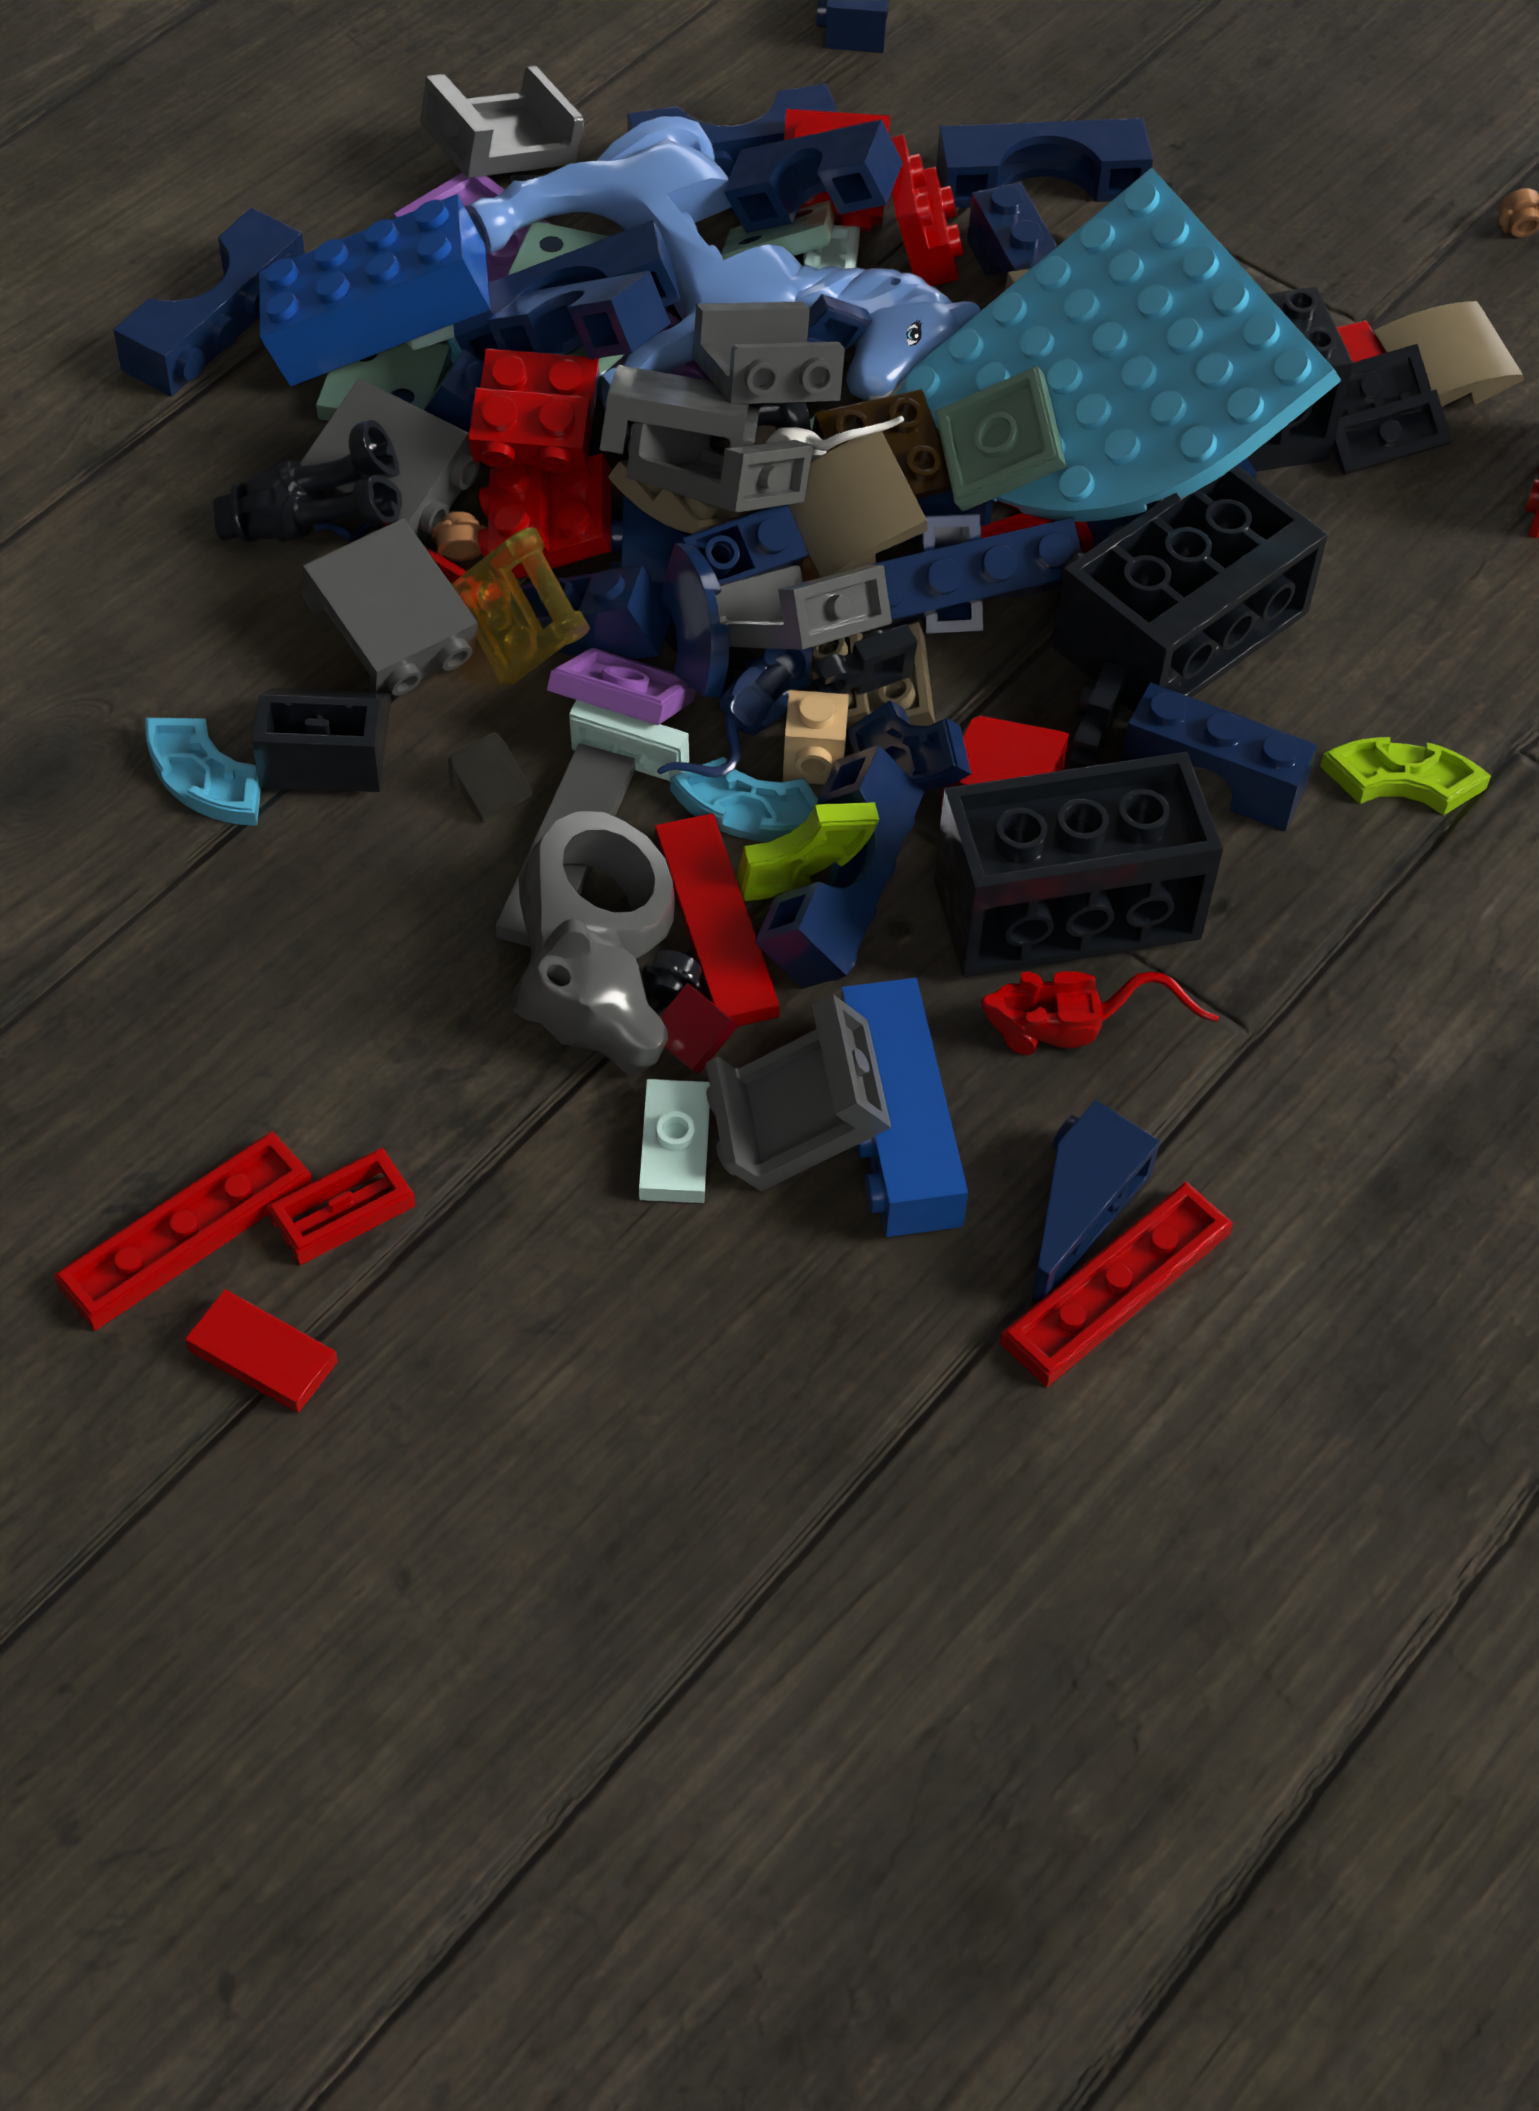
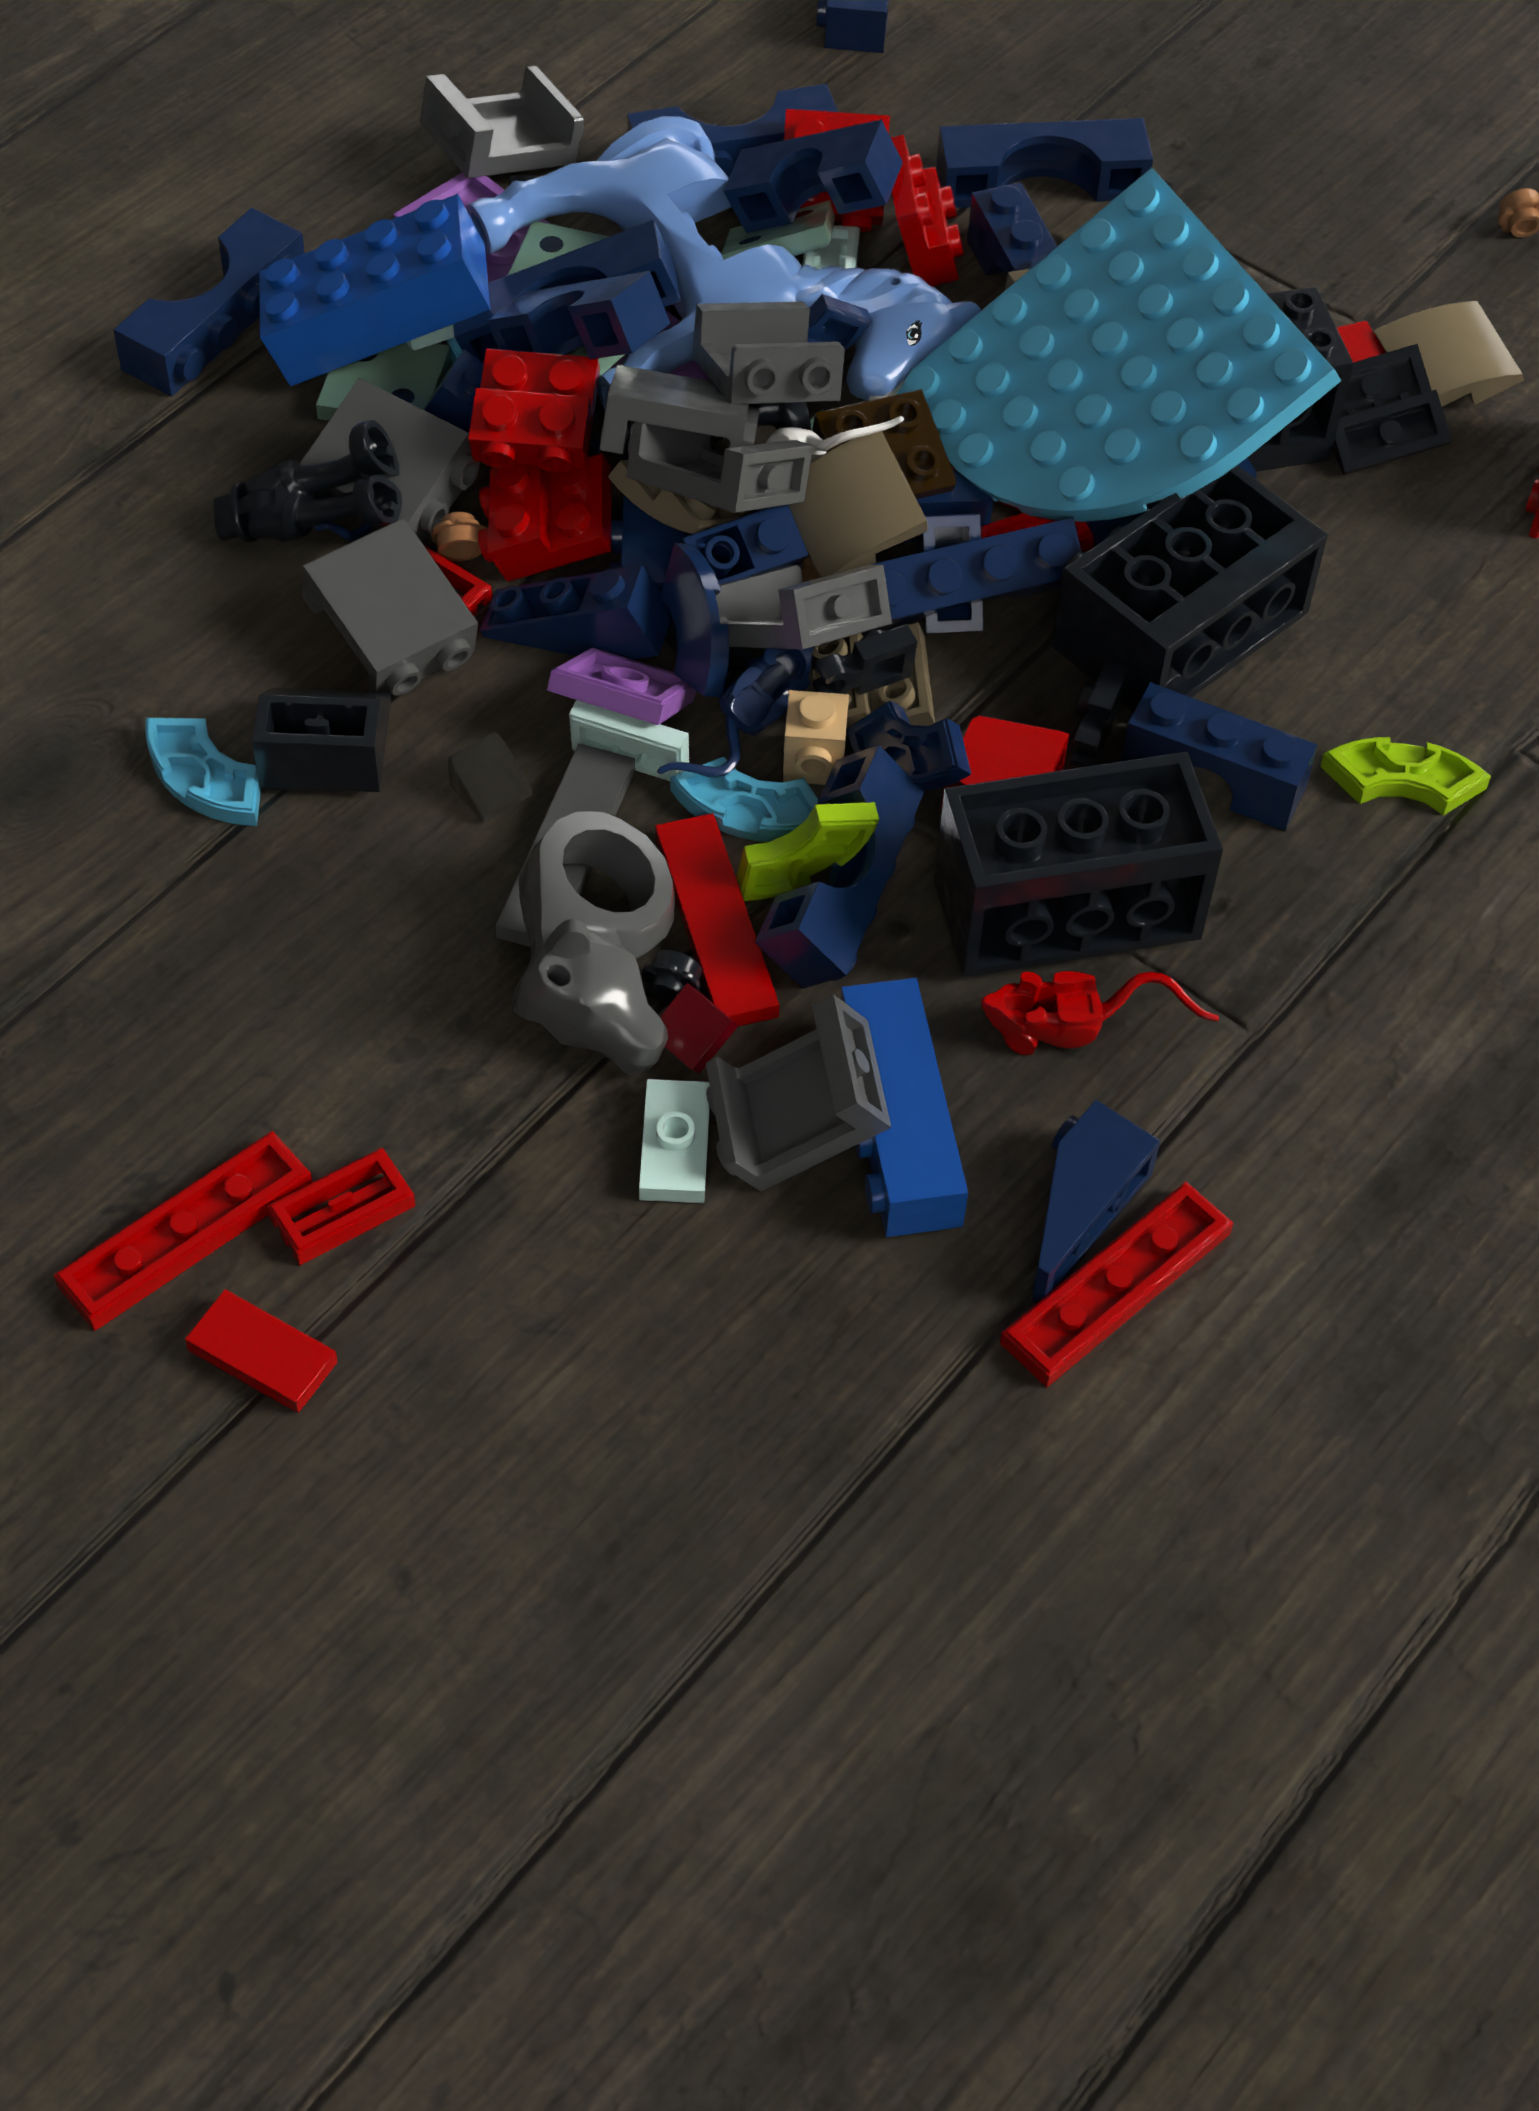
clear yellow plate [451,528,589,685] -> none
sand green tile [935,366,1067,512] -> none

